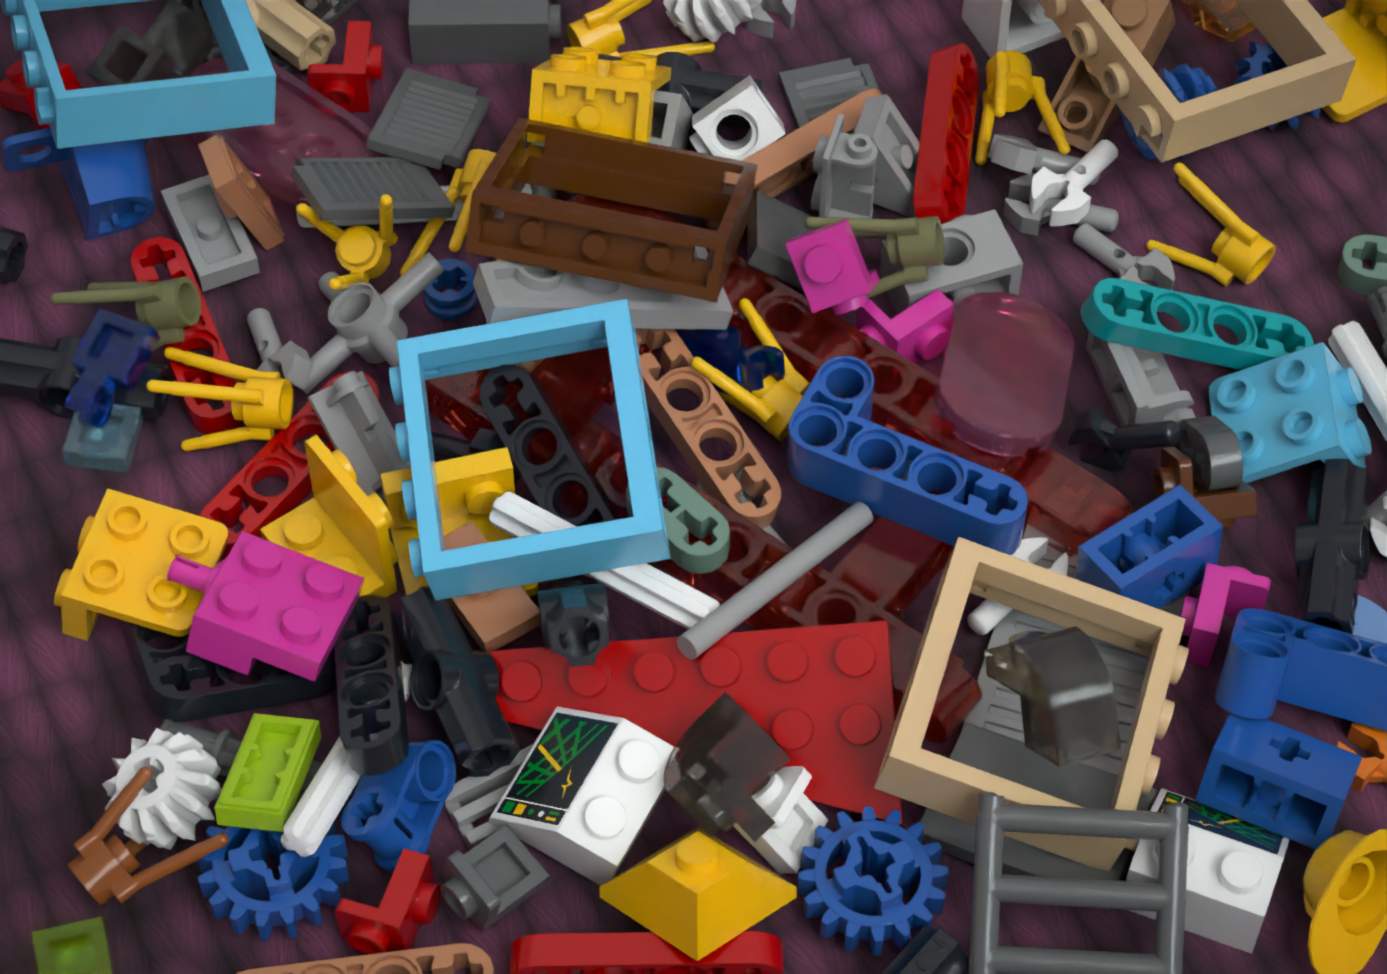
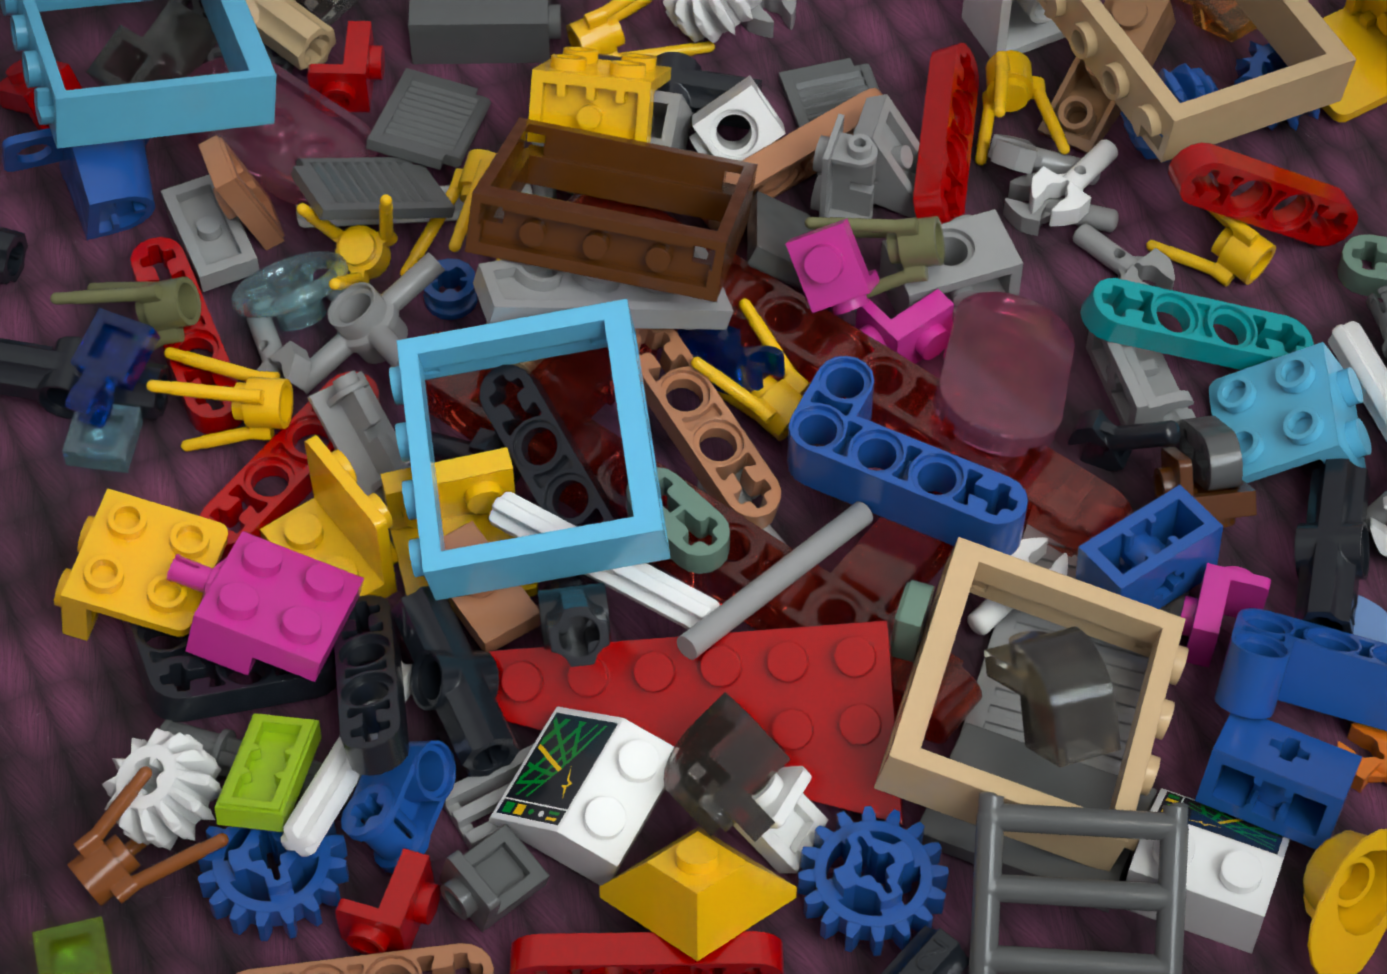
none -> clear light blue piece [231,251,348,331]
none -> sand green tile [891,580,935,662]
none -> red beam [1168,142,1358,247]

